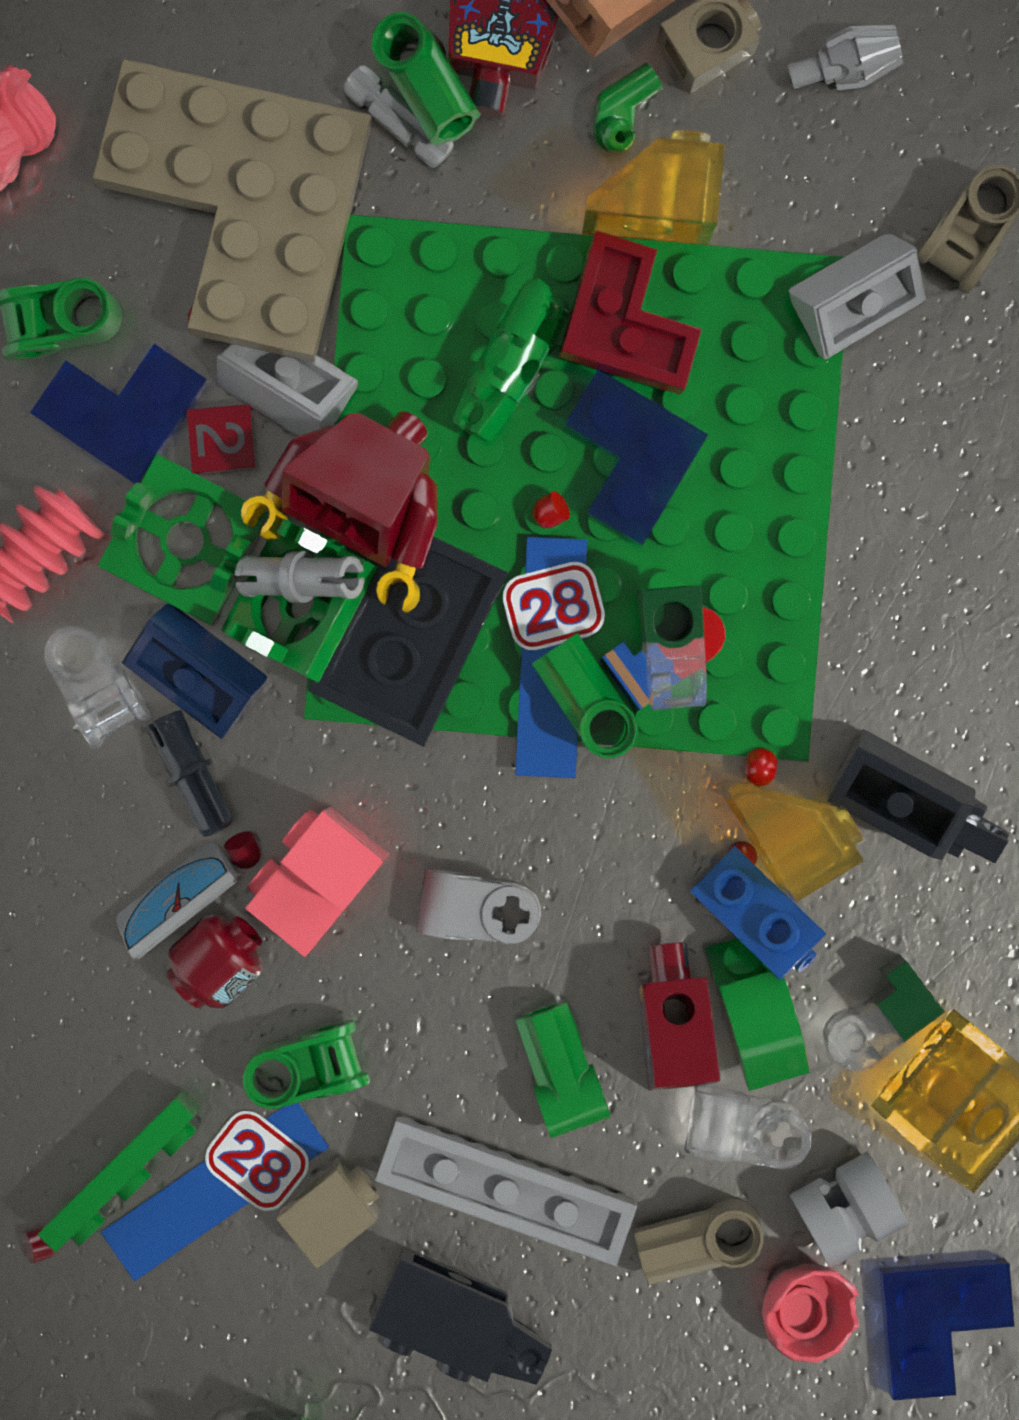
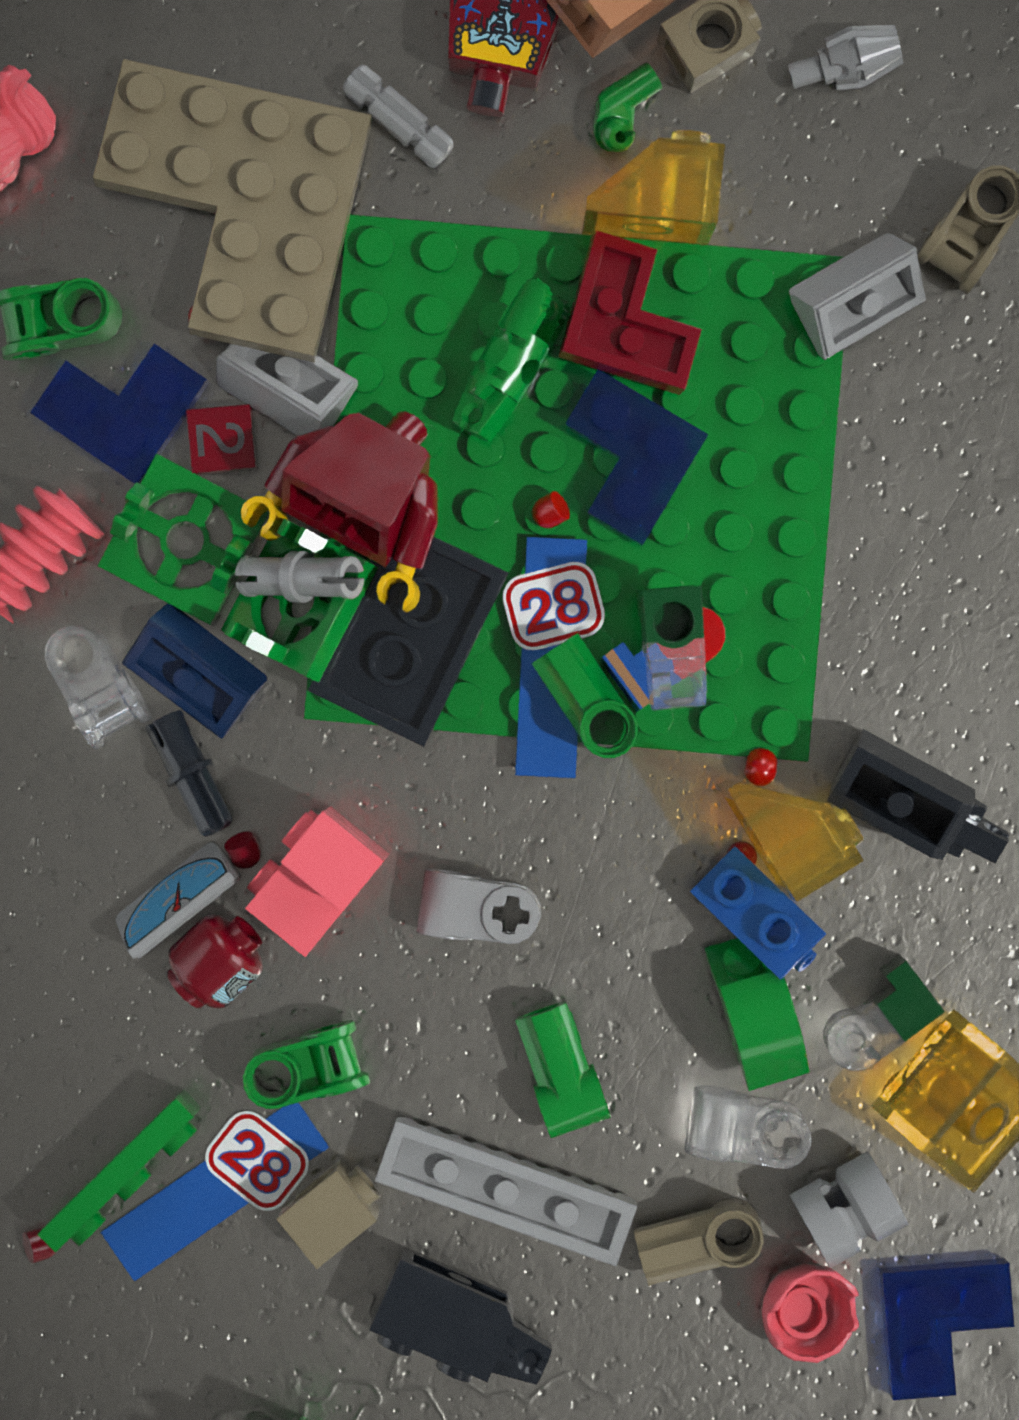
green piece [371,12,481,146] -> none
dark red torso [638,942,721,1091] -> none

